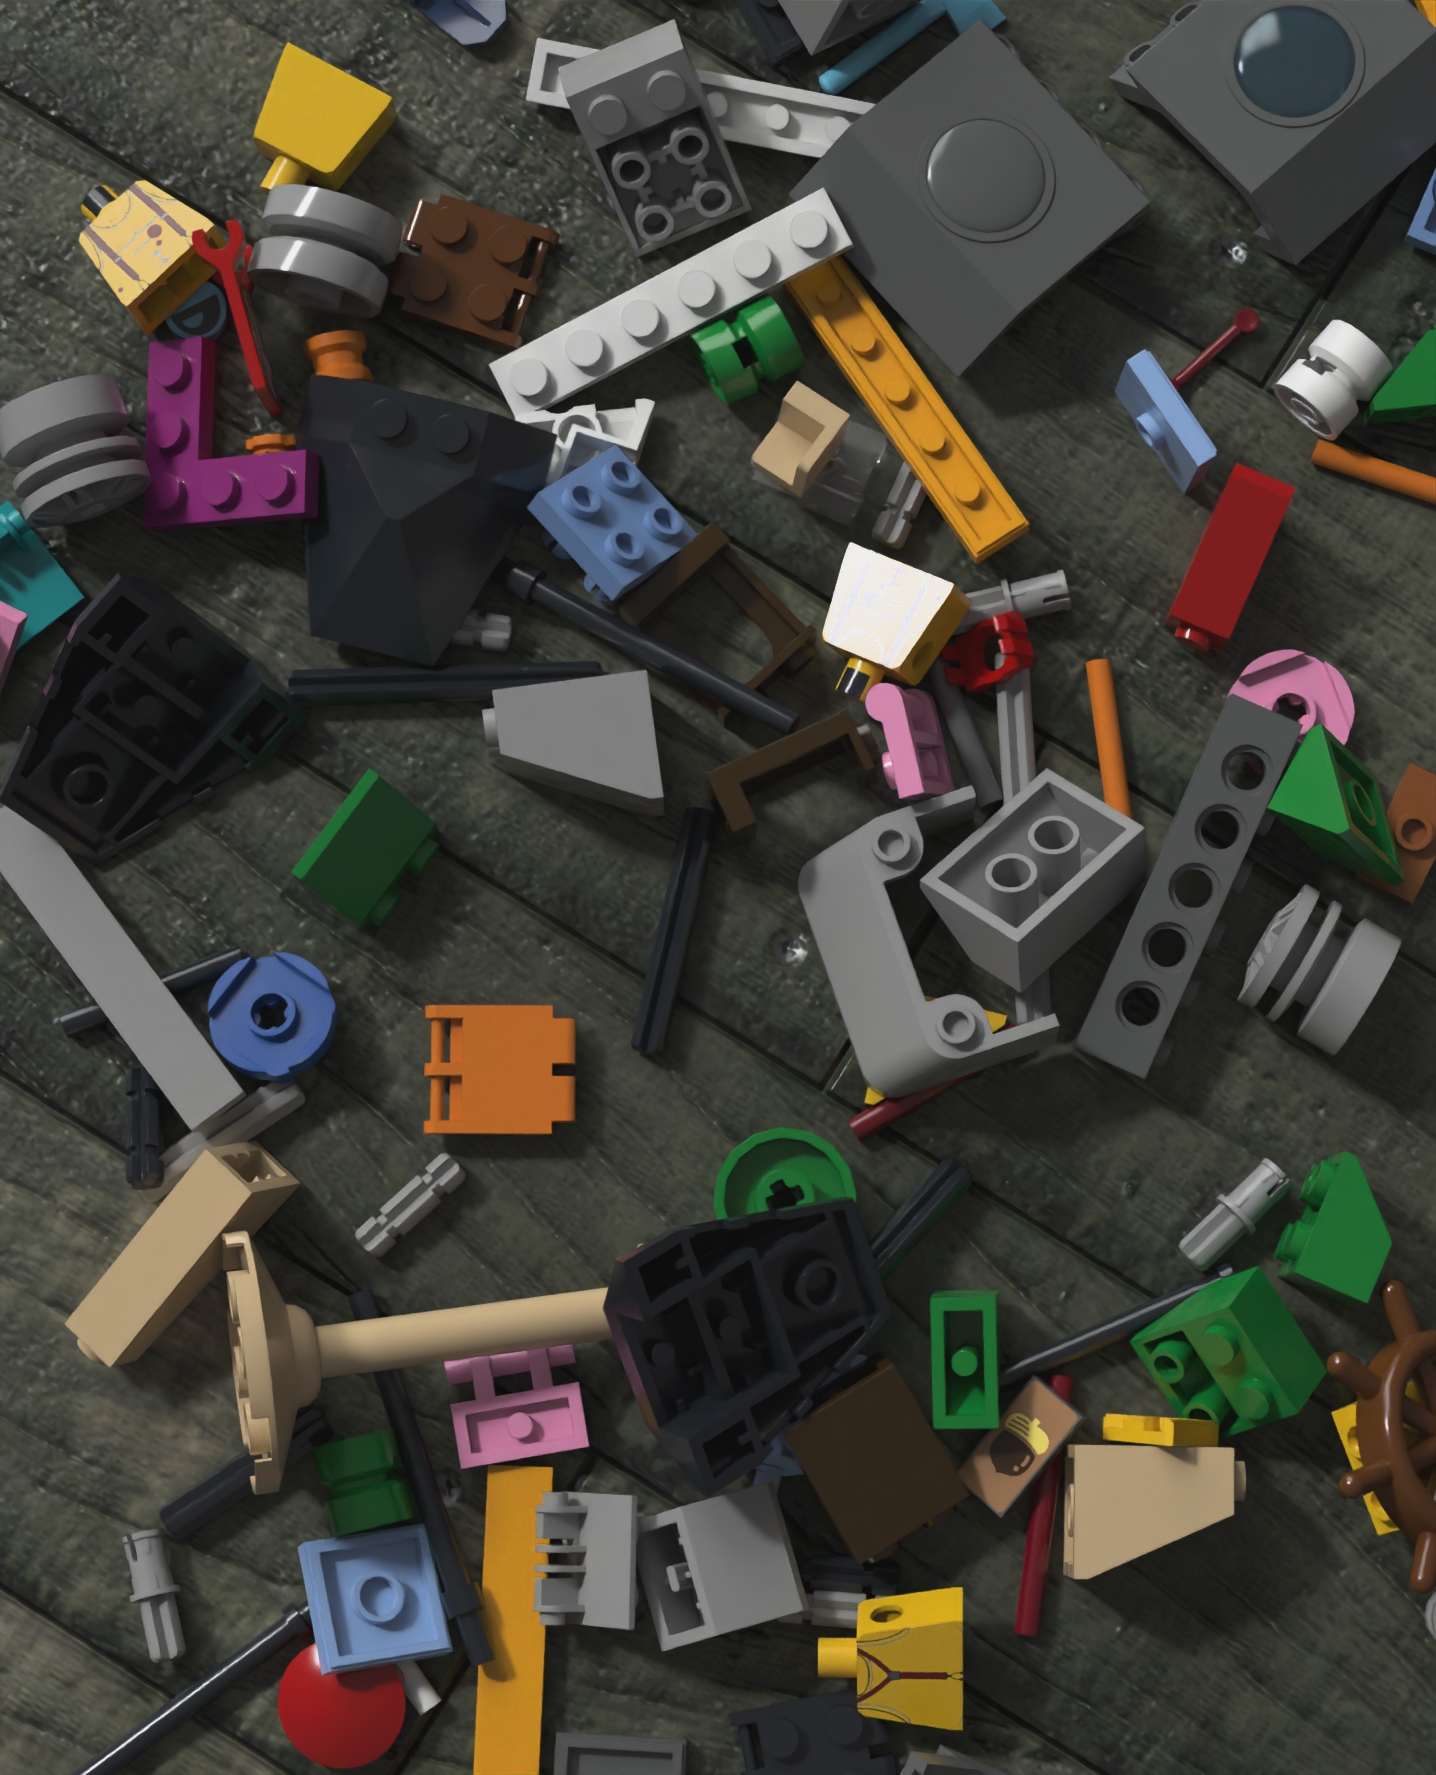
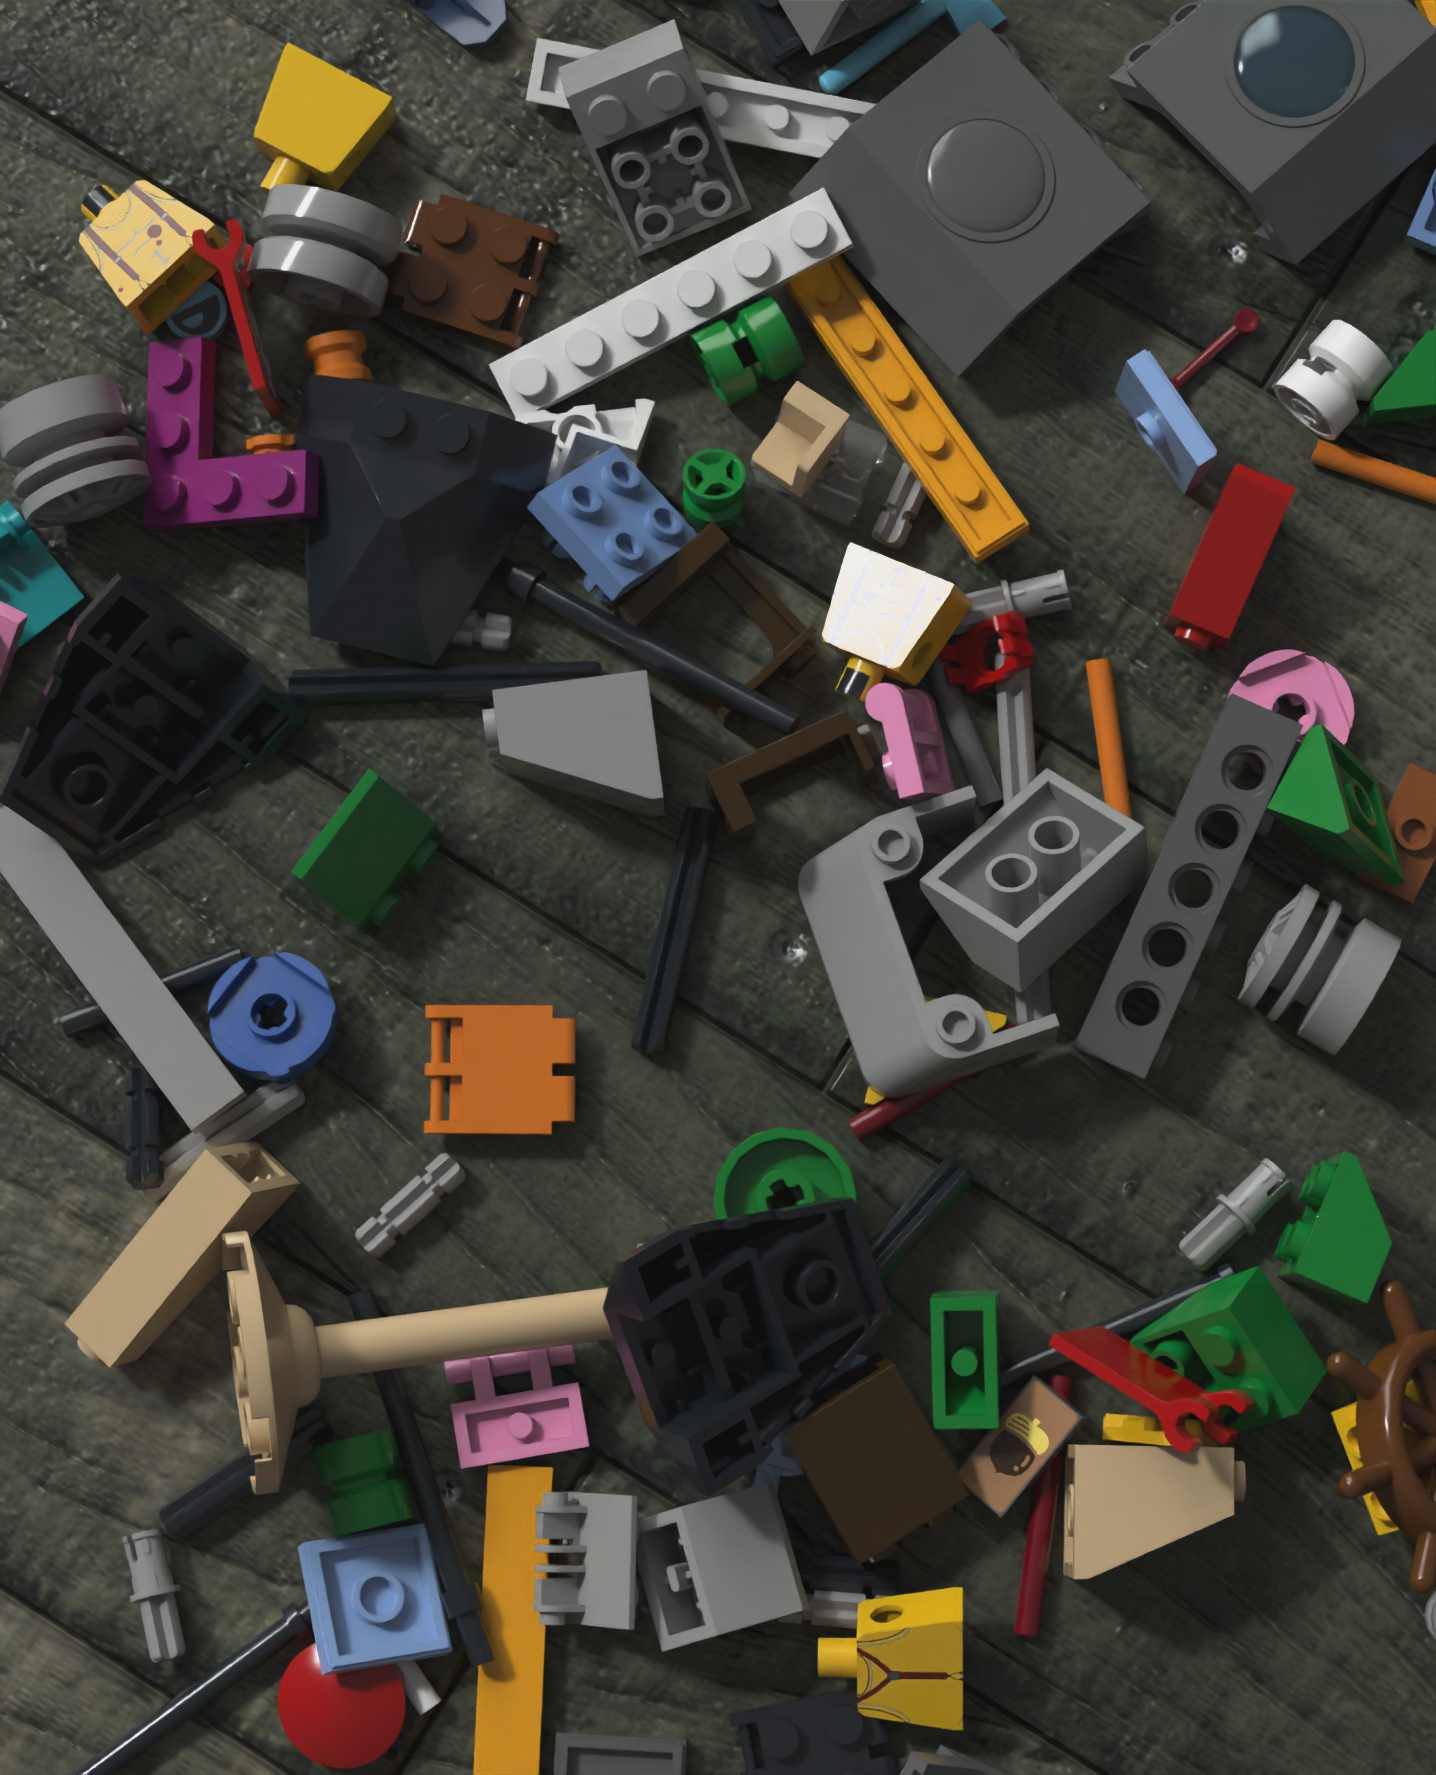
none -> green wheel [683,449,746,529]
none -> red flag [1048,1326,1255,1453]

